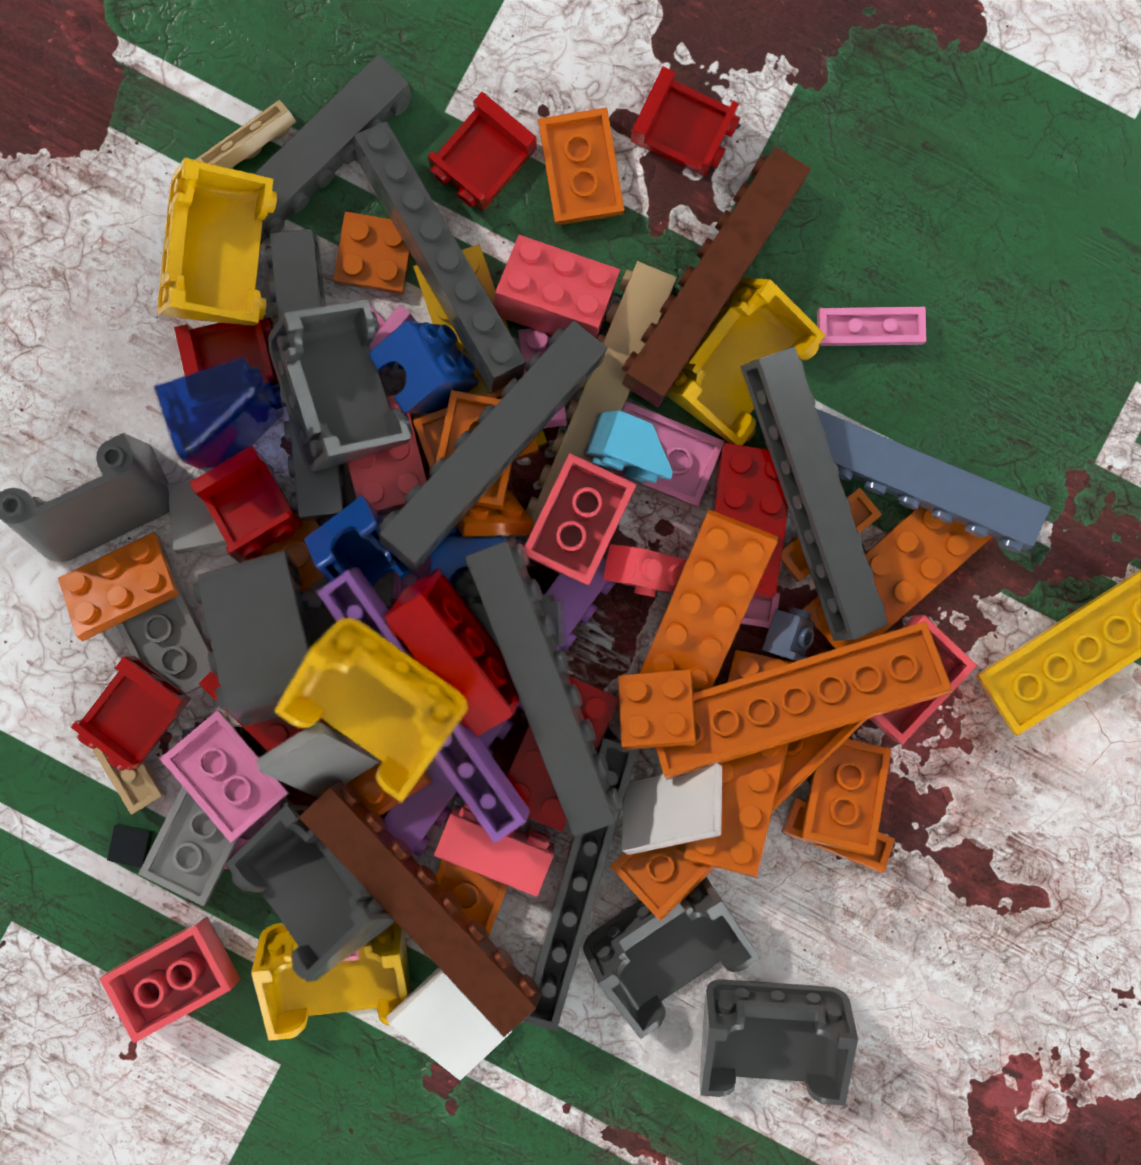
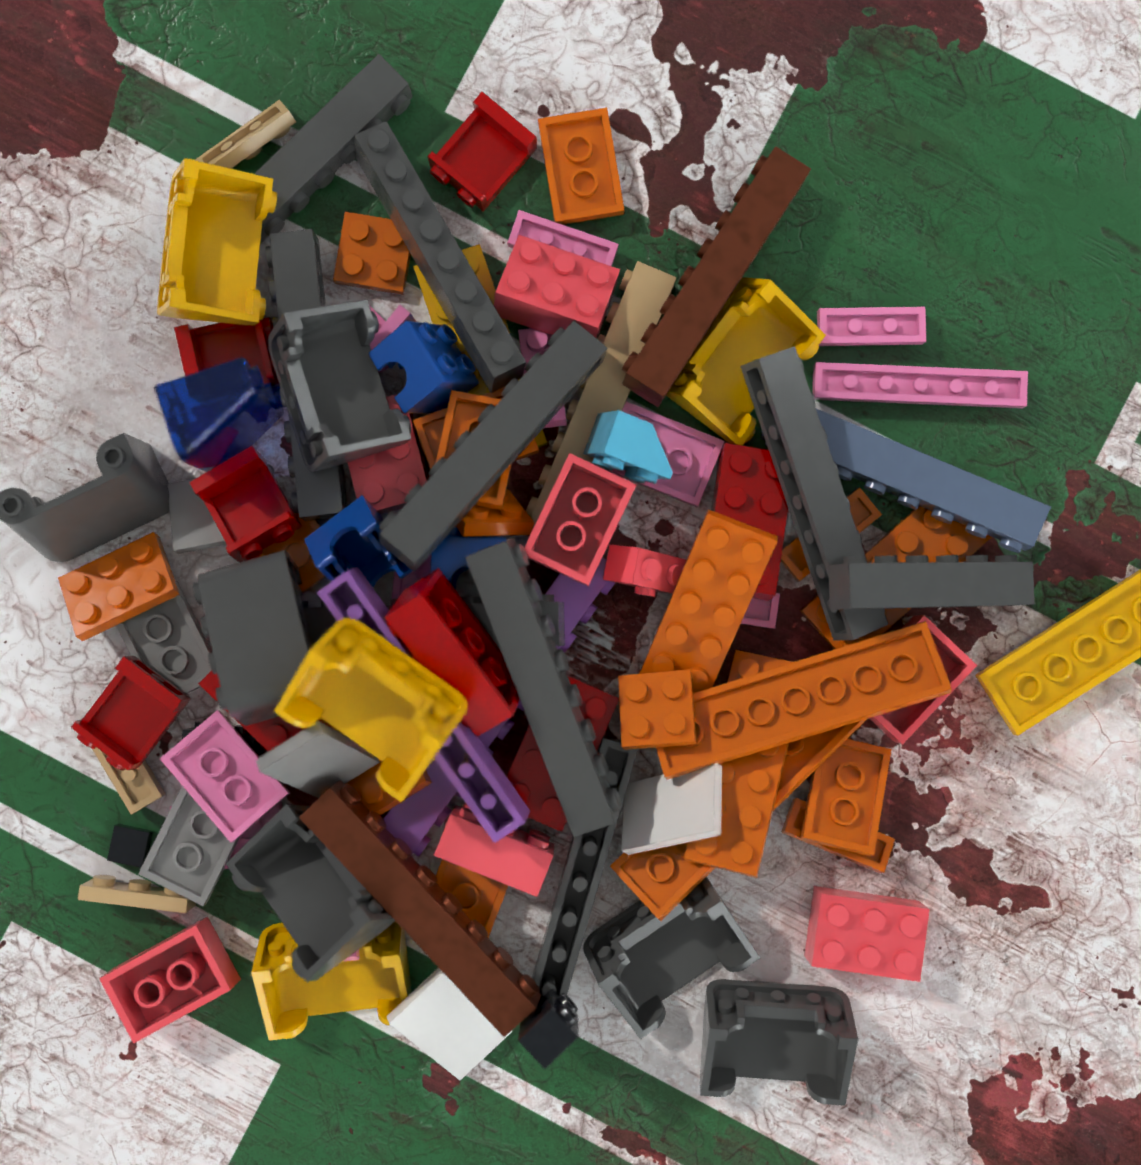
red panel [631,66,741,177] -> none
sand blue brick [762,607,815,662] -> none
none -> tan plate [78,875,196,913]
none -> bright pink plate [507,210,619,266]
none -> black brick [518,988,579,1069]
none -> coral brick [804,886,930,982]
none -> bright pink plate [812,362,1028,408]
none -> dark grey brick [828,555,1035,610]

